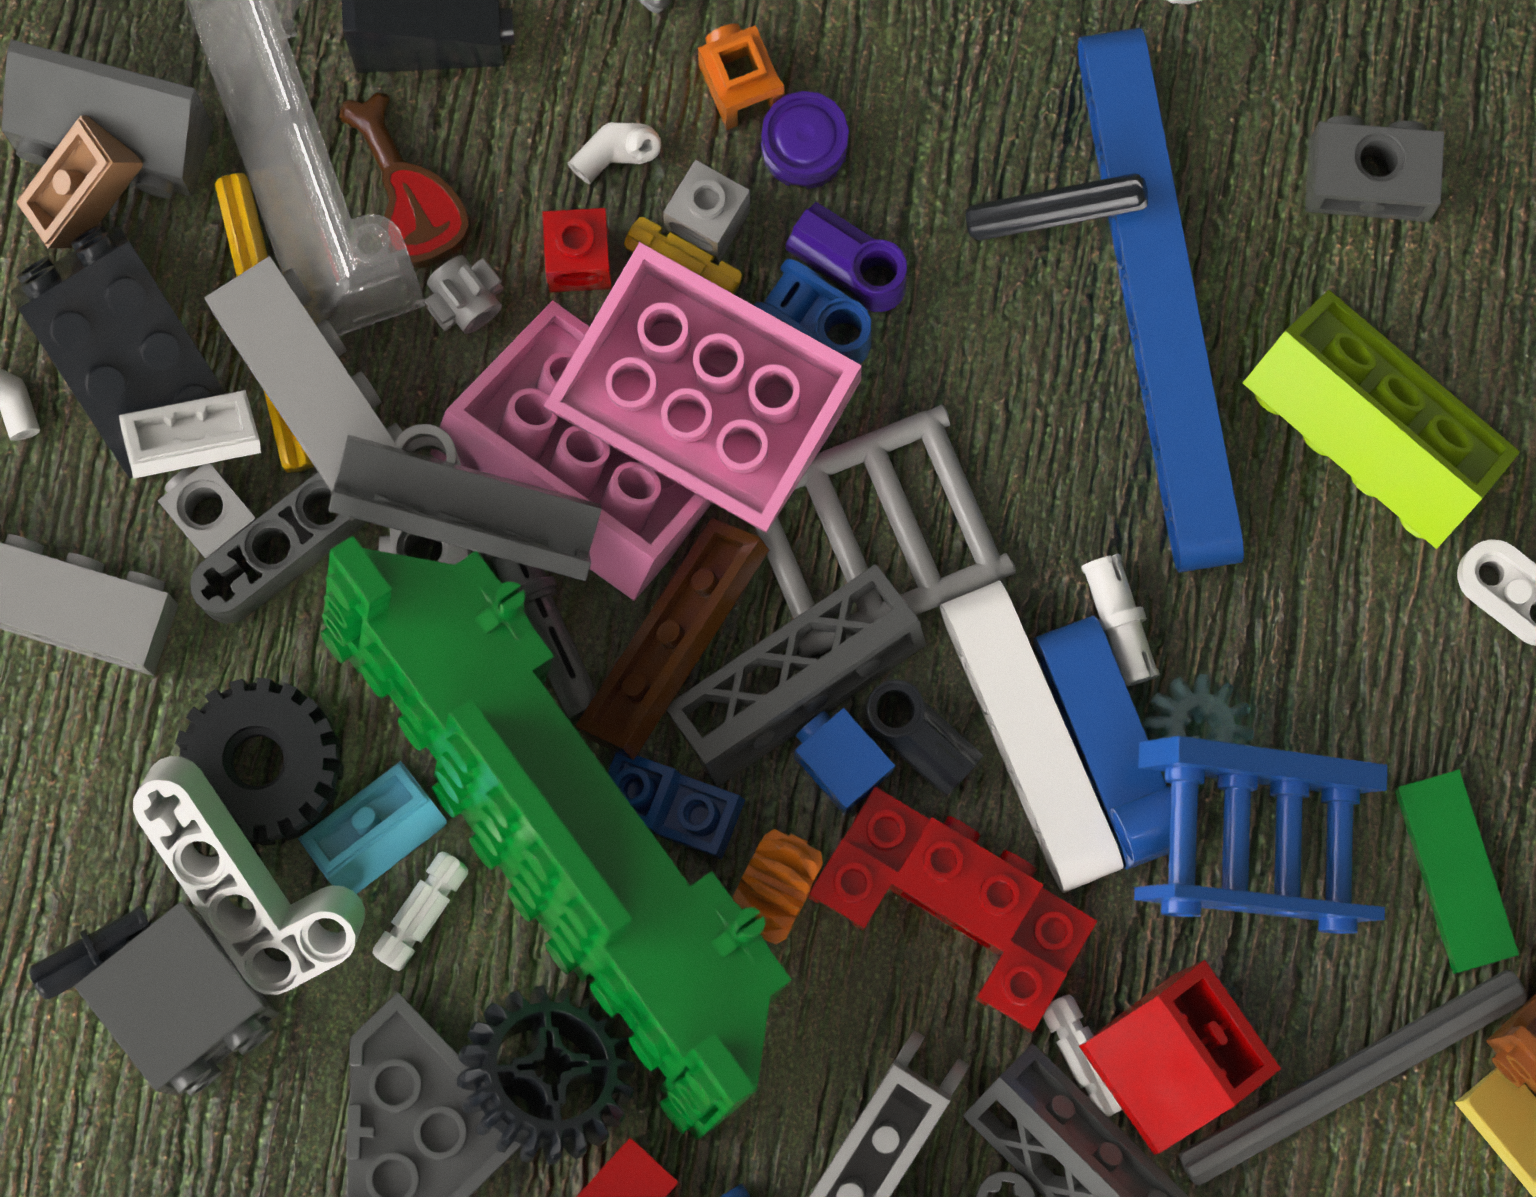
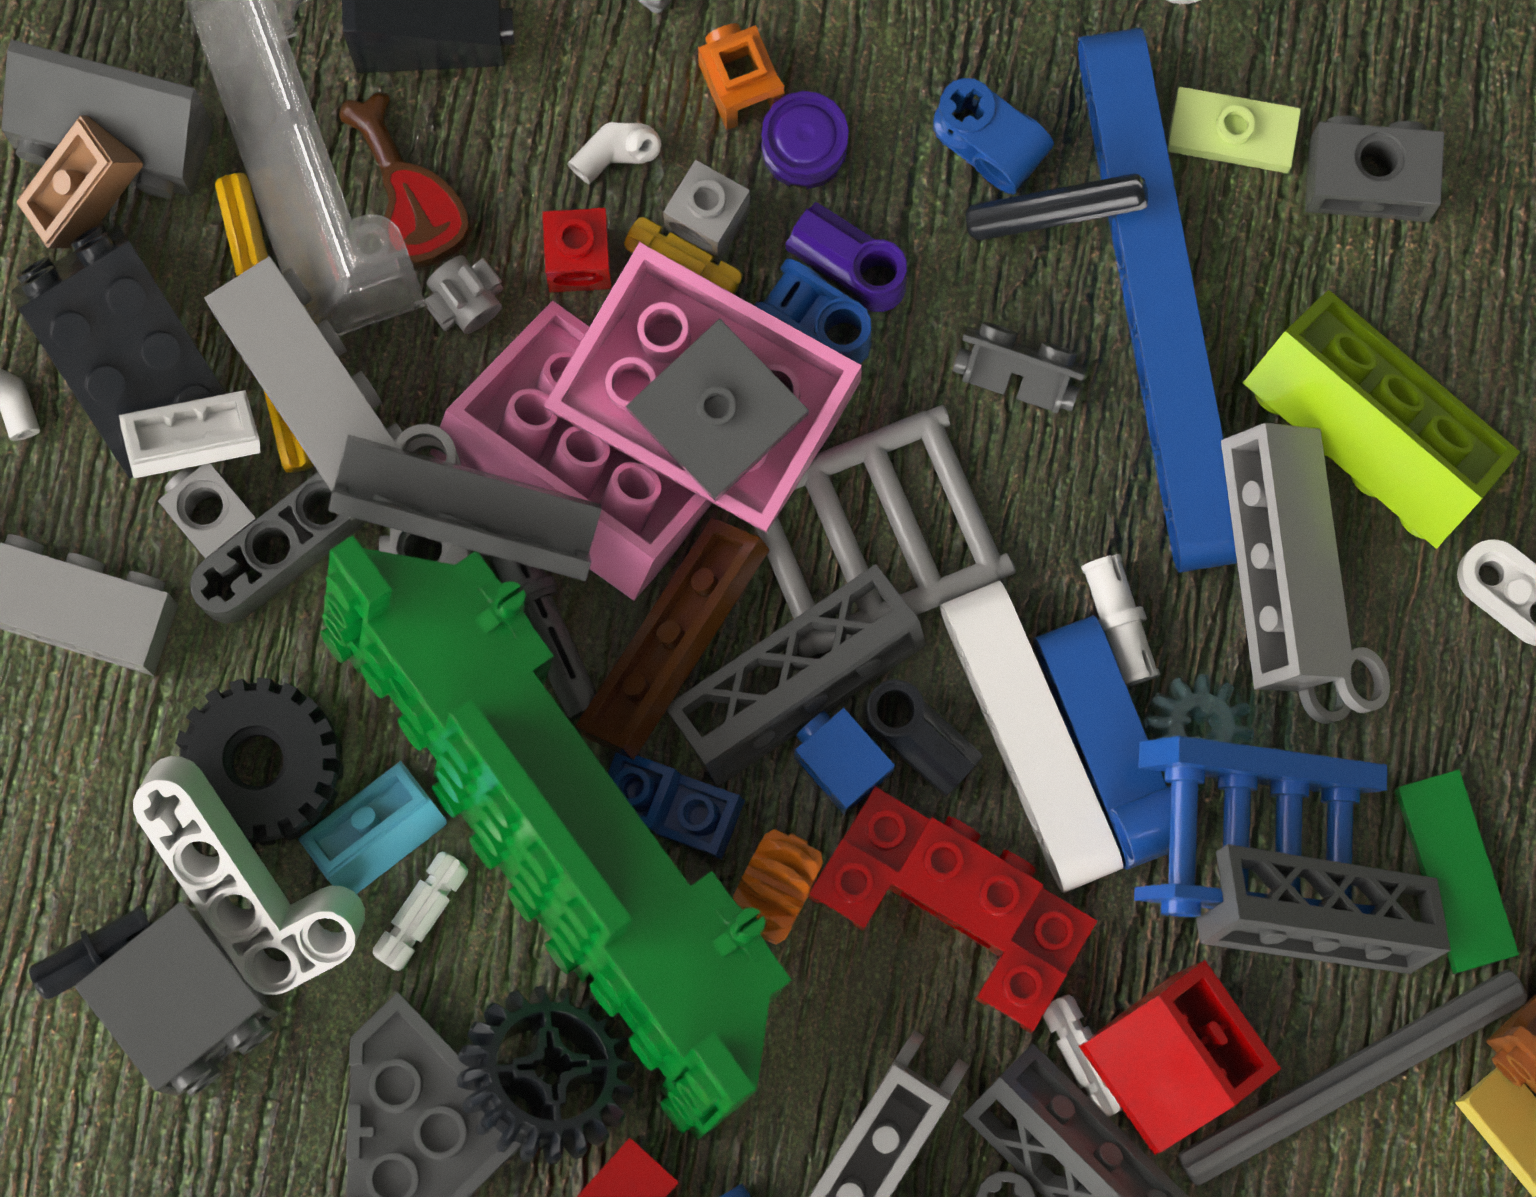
none -> dark grey plate [626,318,809,502]
none -> blue piece [933,78,1054,195]
none -> dark grey hinge [952,322,1087,414]
none -> yellowish green plate [1167,86,1301,174]
none -> dark grey fence [1196,844,1451,974]
none -> light grey hinge [1221,423,1390,724]

